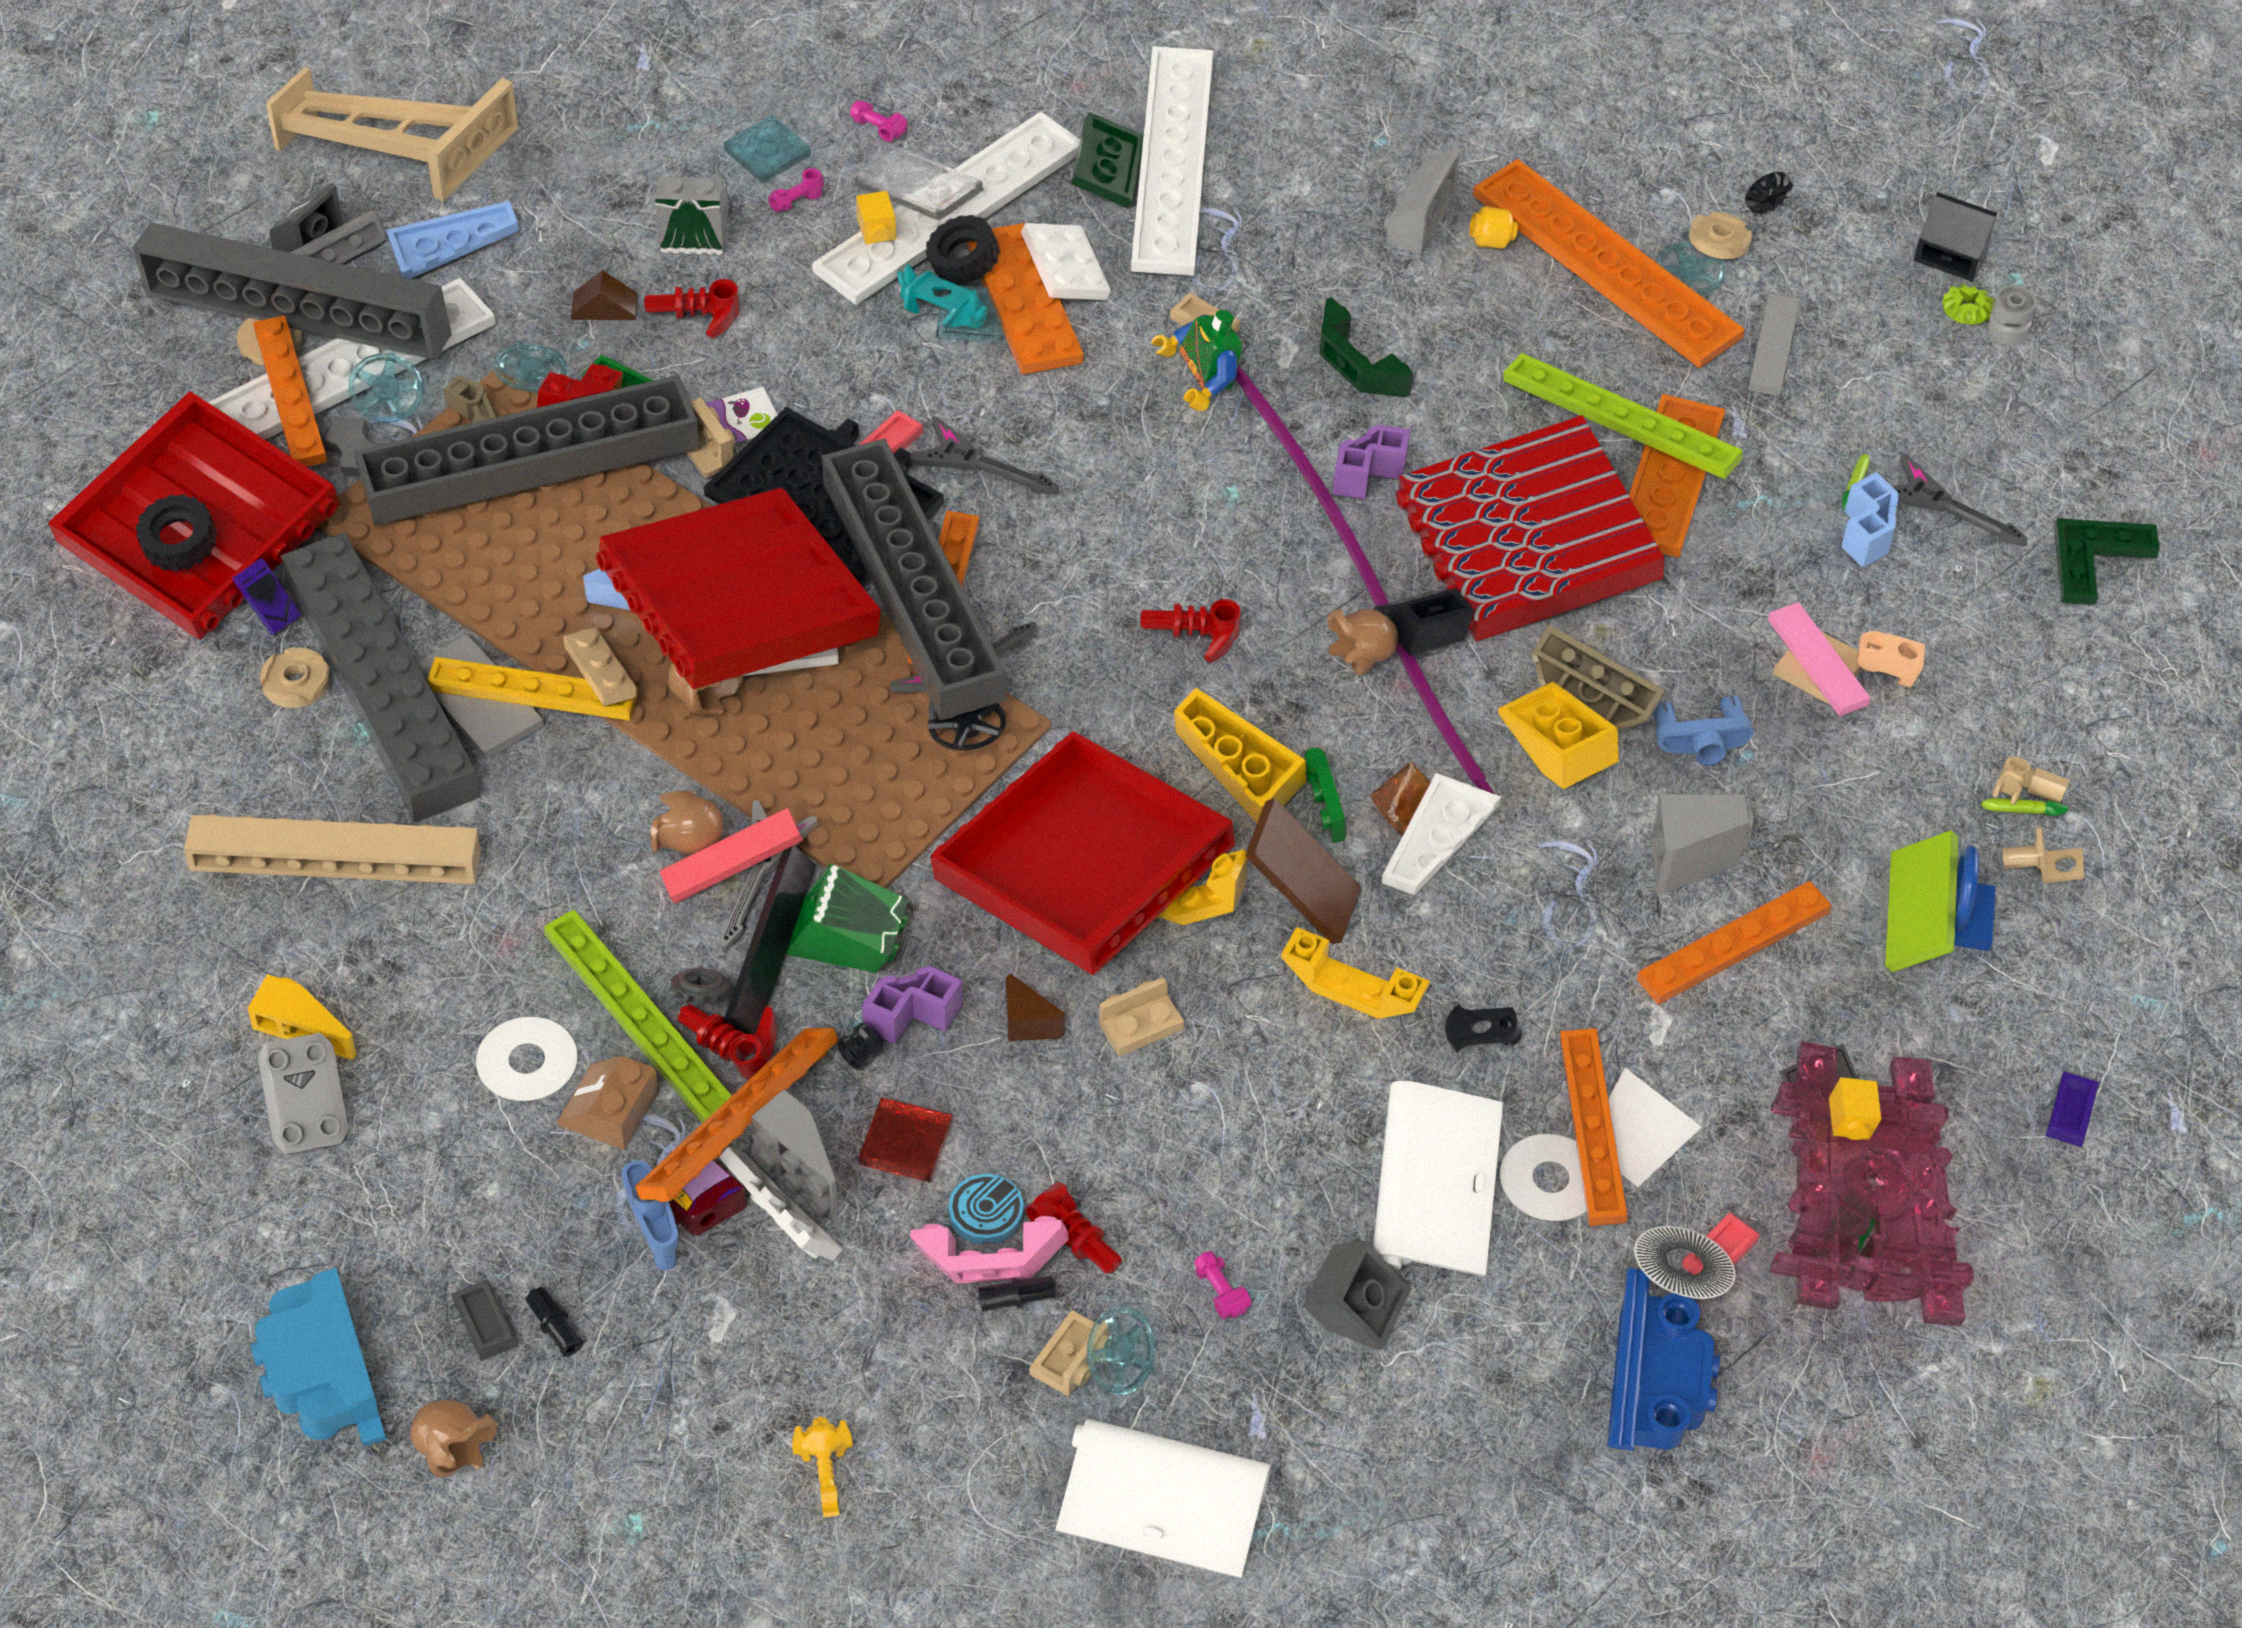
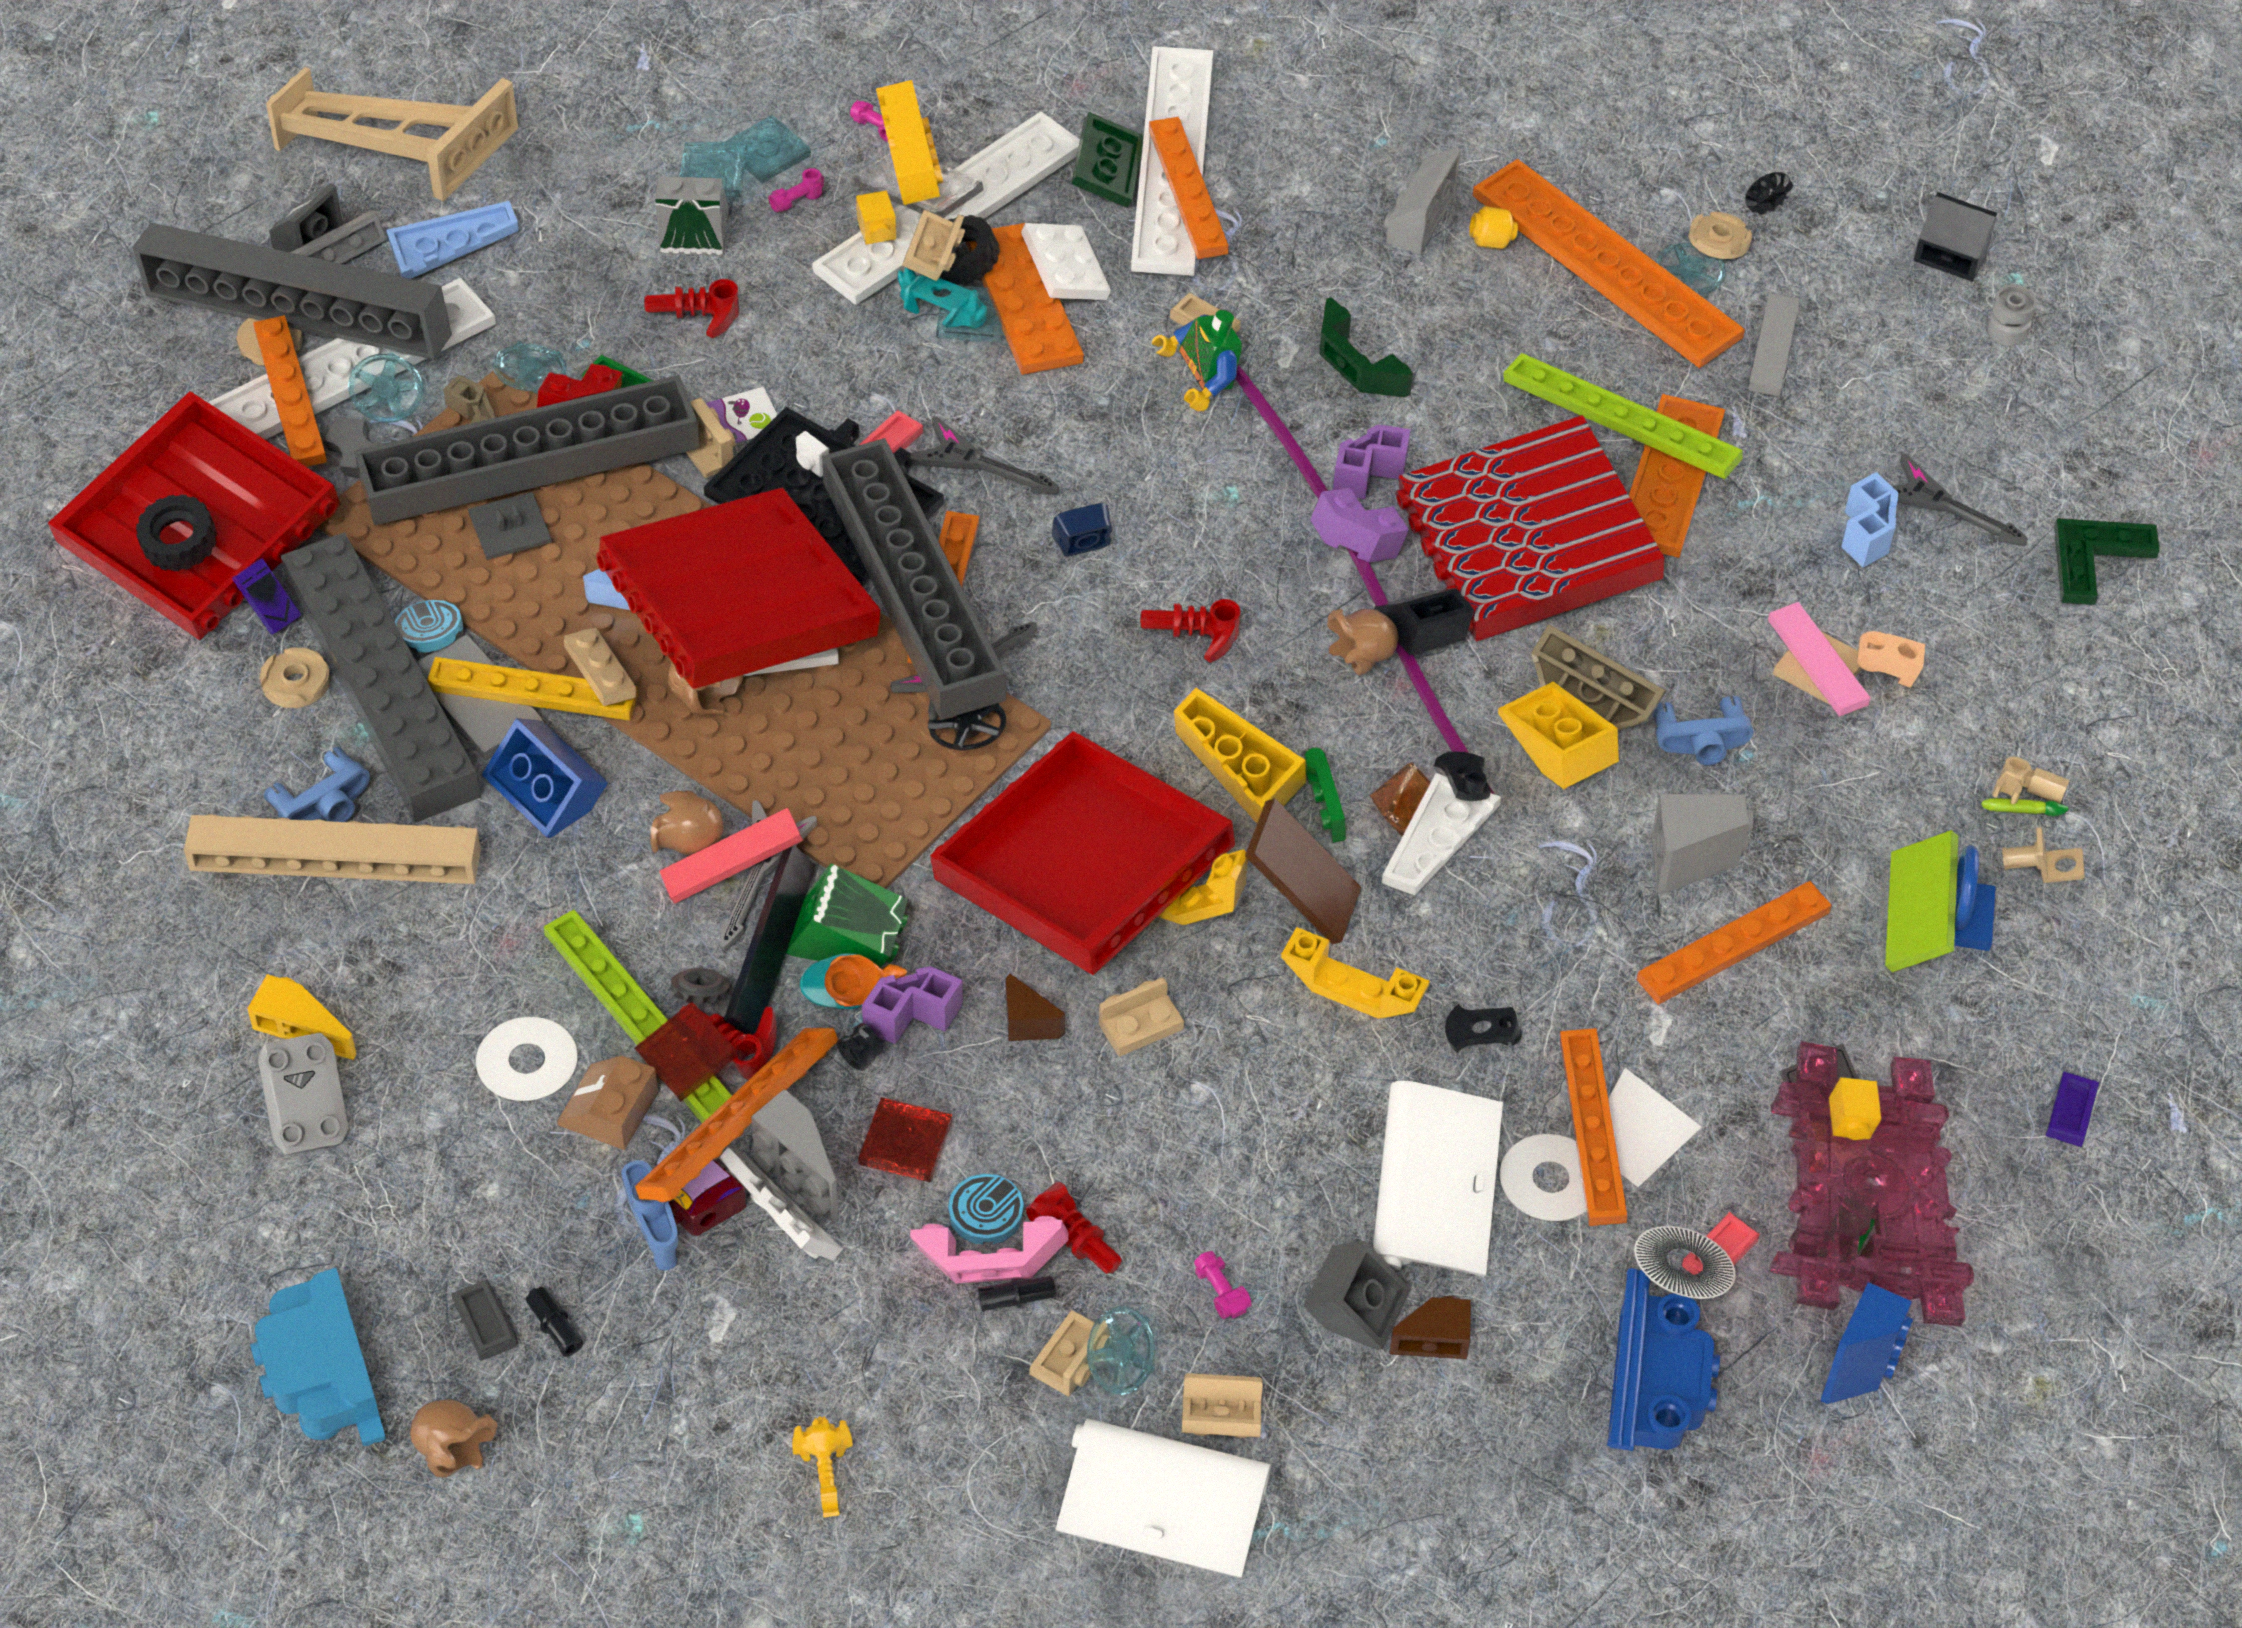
reddish brown slope [571,270,638,320] -> none
lime piece [1842,454,1870,511] -> none
lime gear [1942,283,1994,325] -> none
none -> medium blue connector [264,747,370,822]
none -> tile [394,600,463,653]
none -> dark grey piece [468,492,552,560]
none -> blue slope [481,718,608,838]
none -> clear red tile [634,1002,738,1102]
none -> clear light blue tile [679,141,748,197]
none -> white plate [796,431,829,477]
none -> orange hair [800,953,907,1009]
none -> yellow wedge [876,80,944,205]
none -> tan bracket [902,210,965,281]
none -> dark blue piece [1051,503,1112,557]
none -> orange plate [1149,116,1229,259]
none -> tan bracket [1181,1373,1263,1438]
none -> medium lavender brick [1310,487,1409,563]
none -> reddish brown slope [1389,1296,1471,1360]
none -> black piece [1434,751,1491,801]
none -> blue slope [1820,1282,1914,1404]

